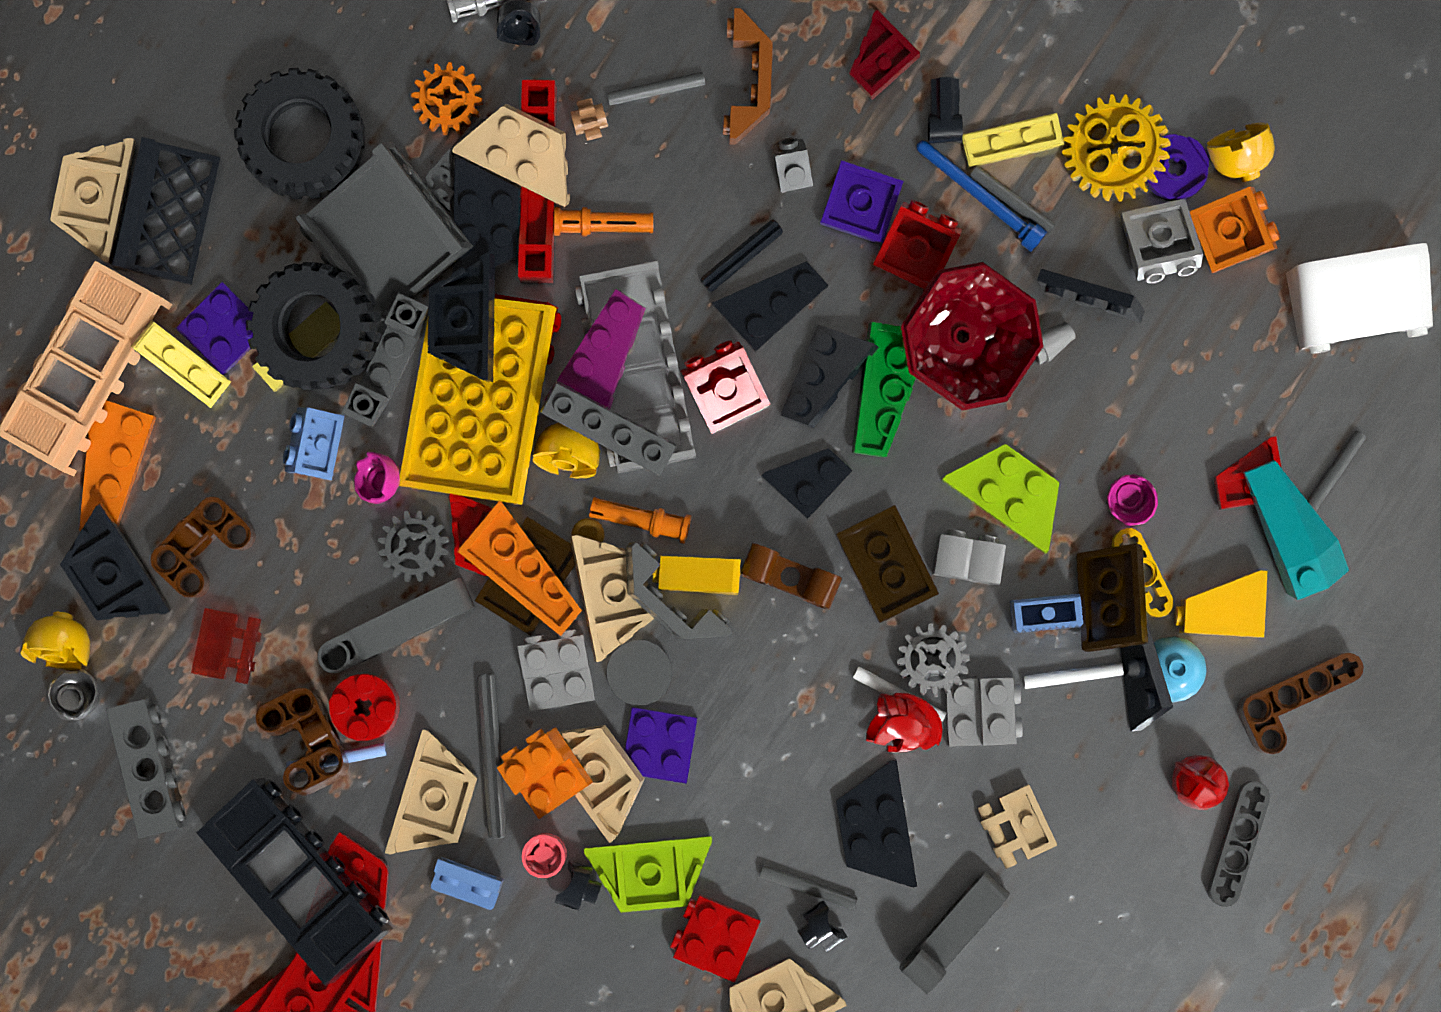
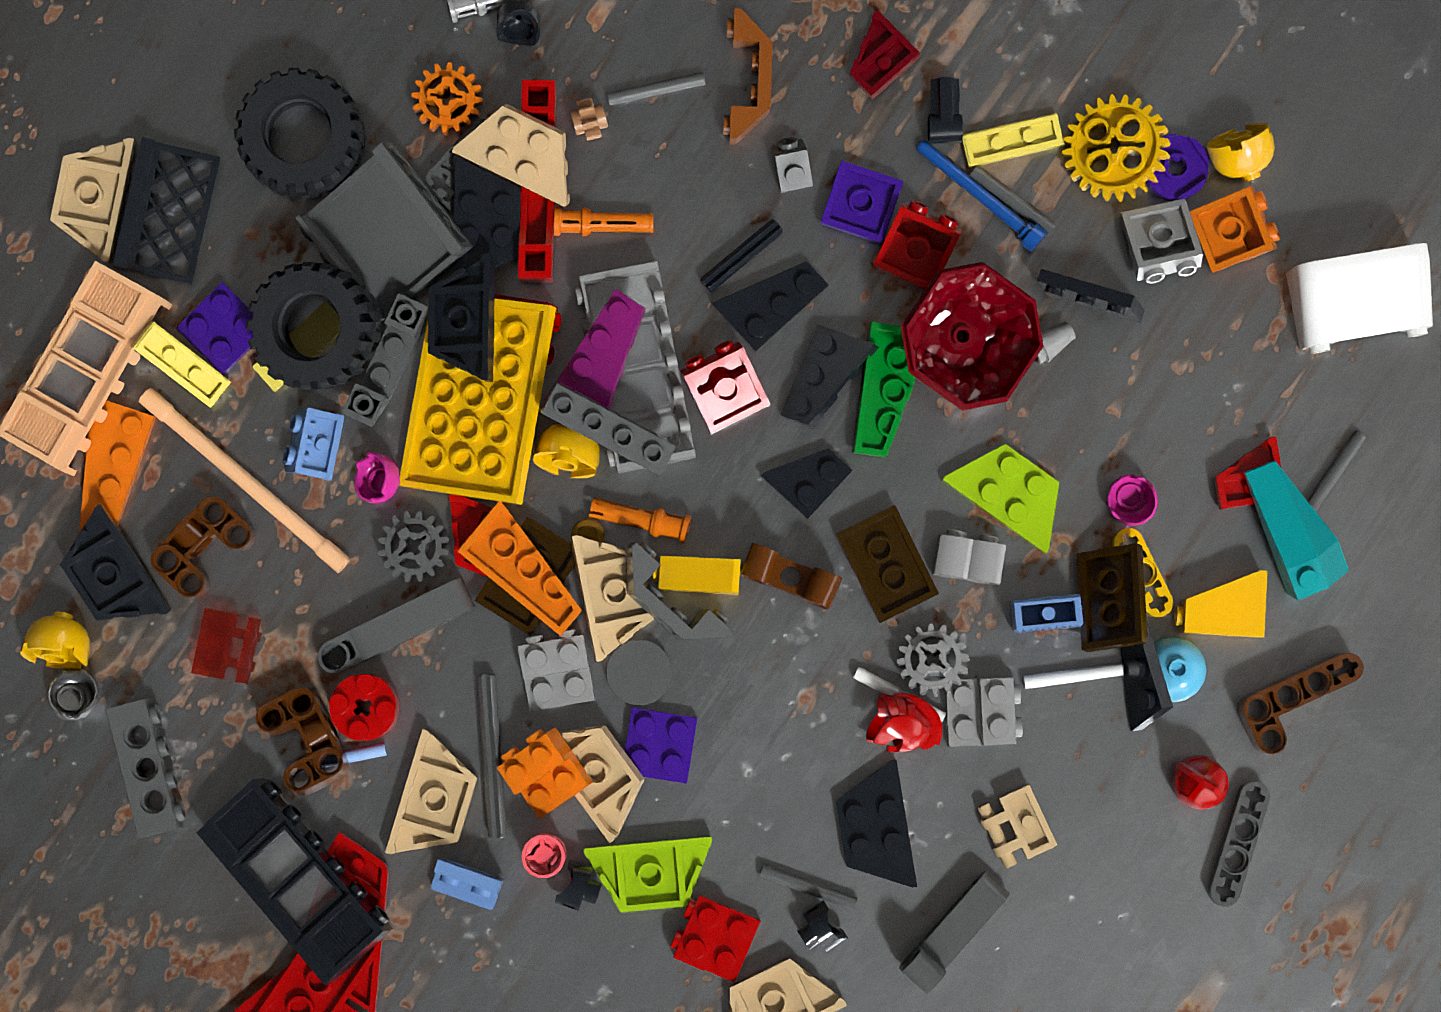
none -> light nougat piece [138,387,351,573]

